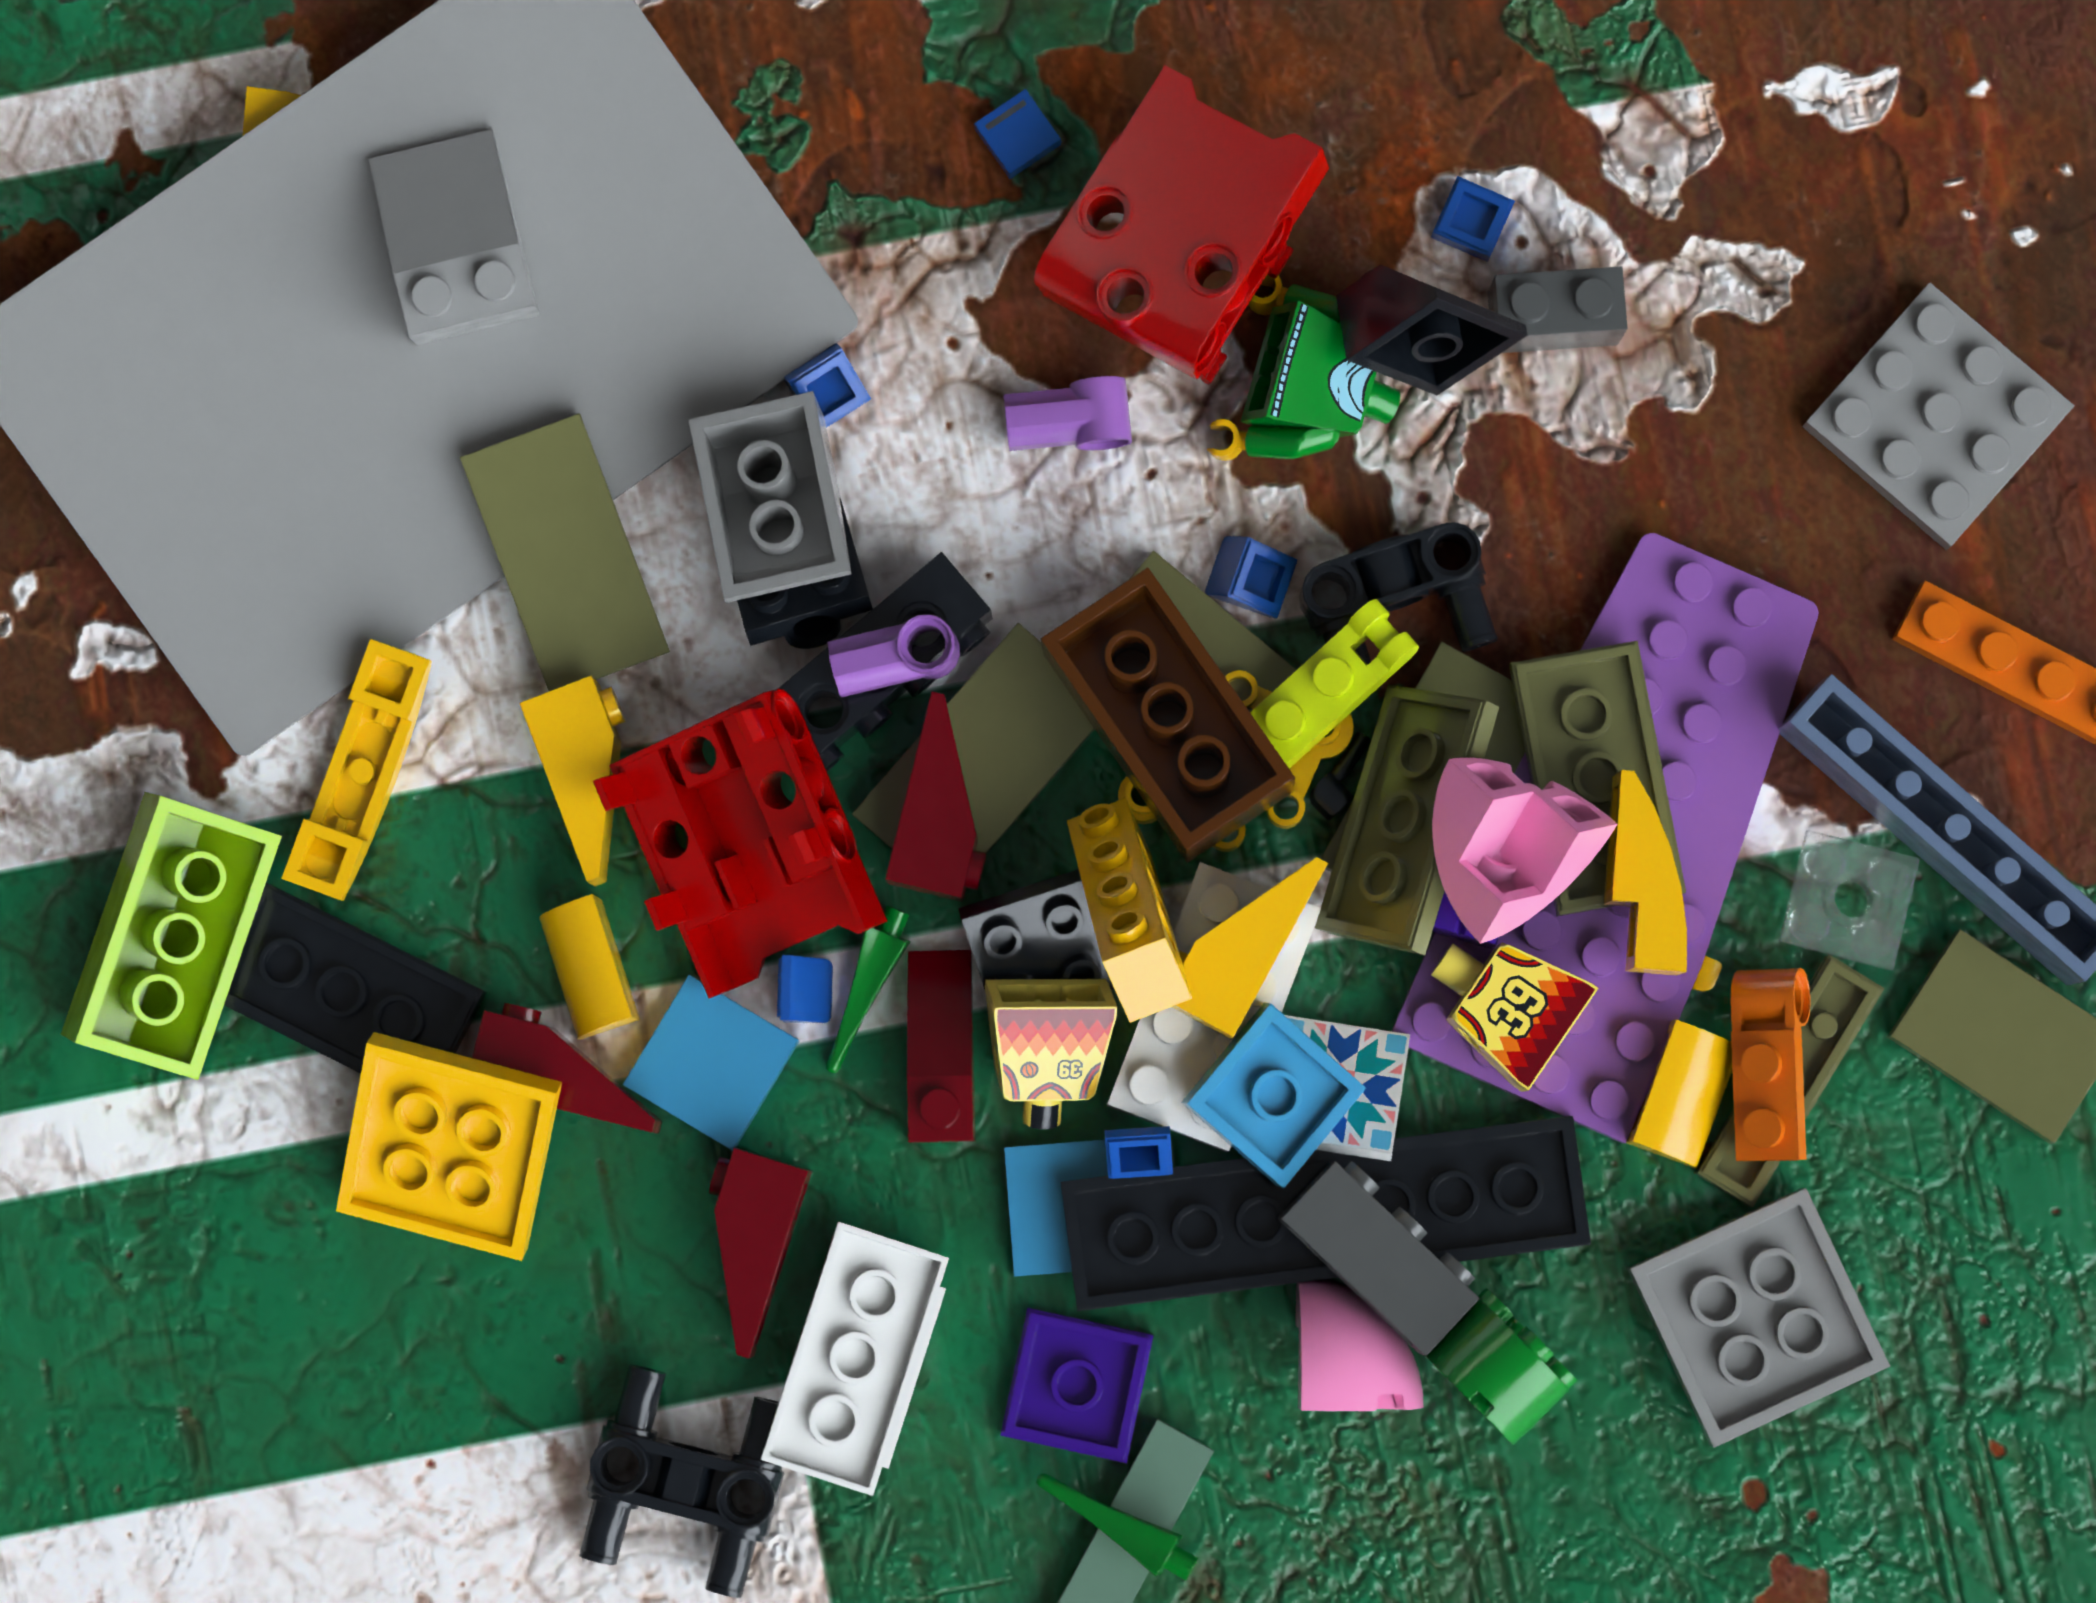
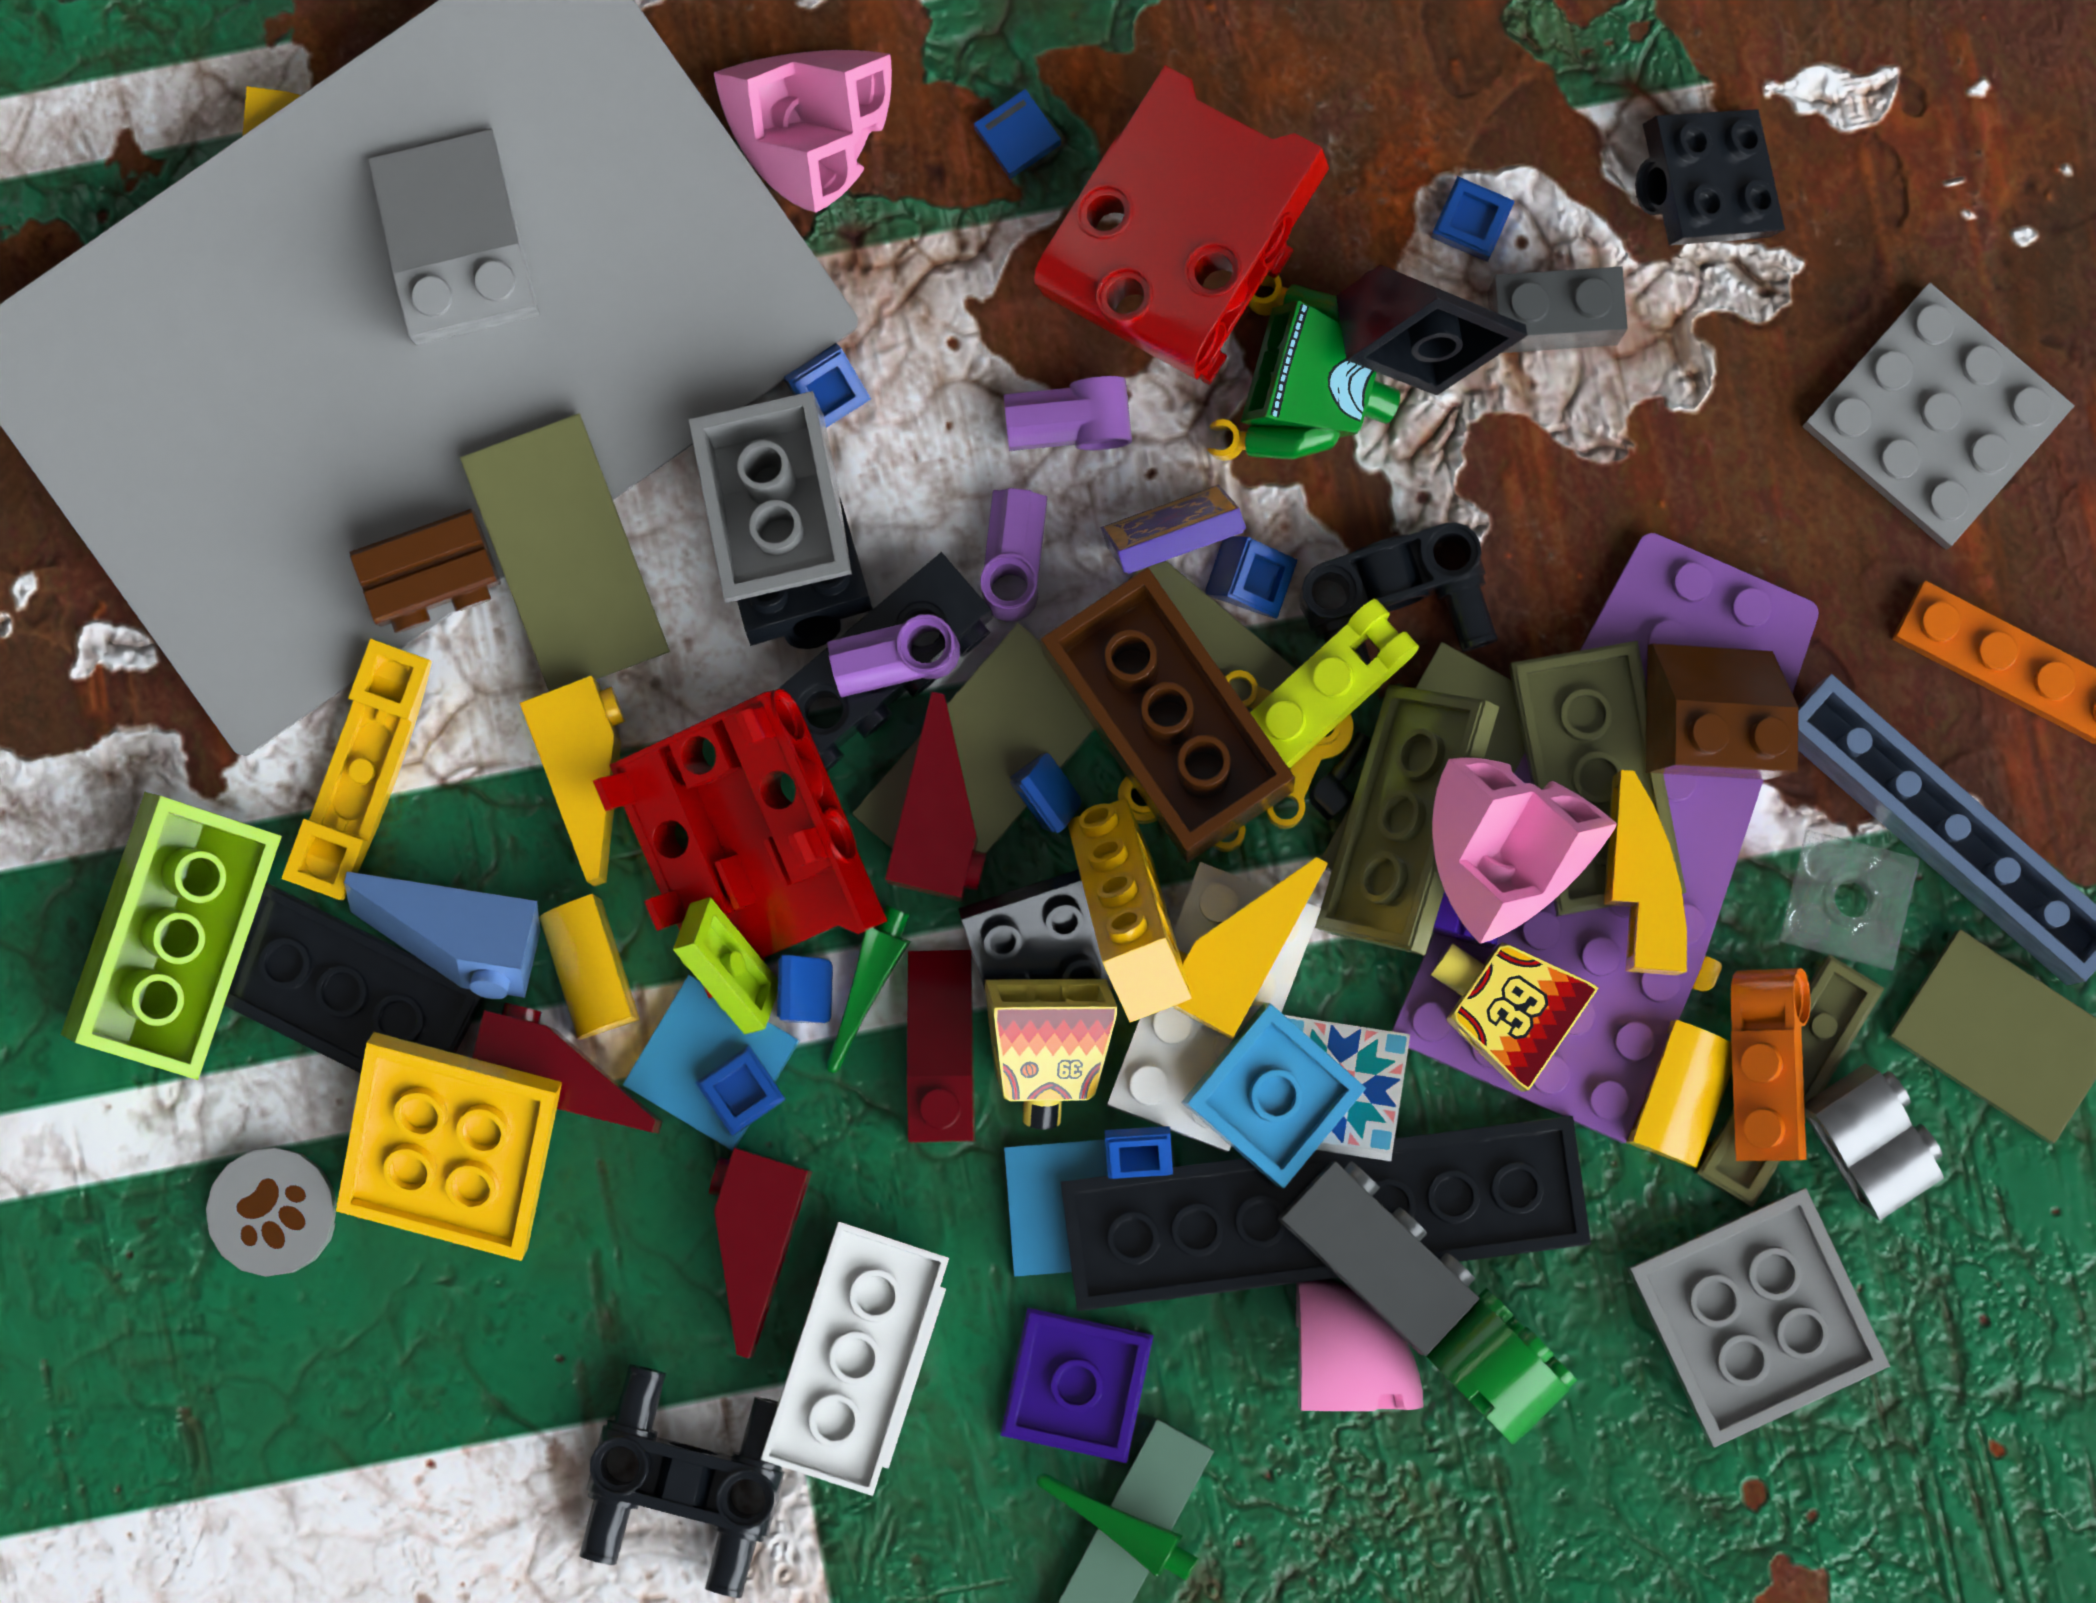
none -> light grey tile [206,1148,337,1277]
none -> medium blue slope [344,872,541,999]
none -> reddish brown brick [349,509,501,633]
none -> lime plate [673,897,778,1035]
none -> blue tile [695,1046,786,1136]
none -> bright pink brick [714,50,892,213]
none -> medium lavender piece [980,488,1048,622]
none -> blue slope [1009,753,1082,833]
none -> dark purple tile [1100,485,1246,574]
none -> black plate [1635,109,1785,246]
none -> reddish brown slope [1646,643,1798,780]
none -> flat silver brick [1804,1064,1944,1221]

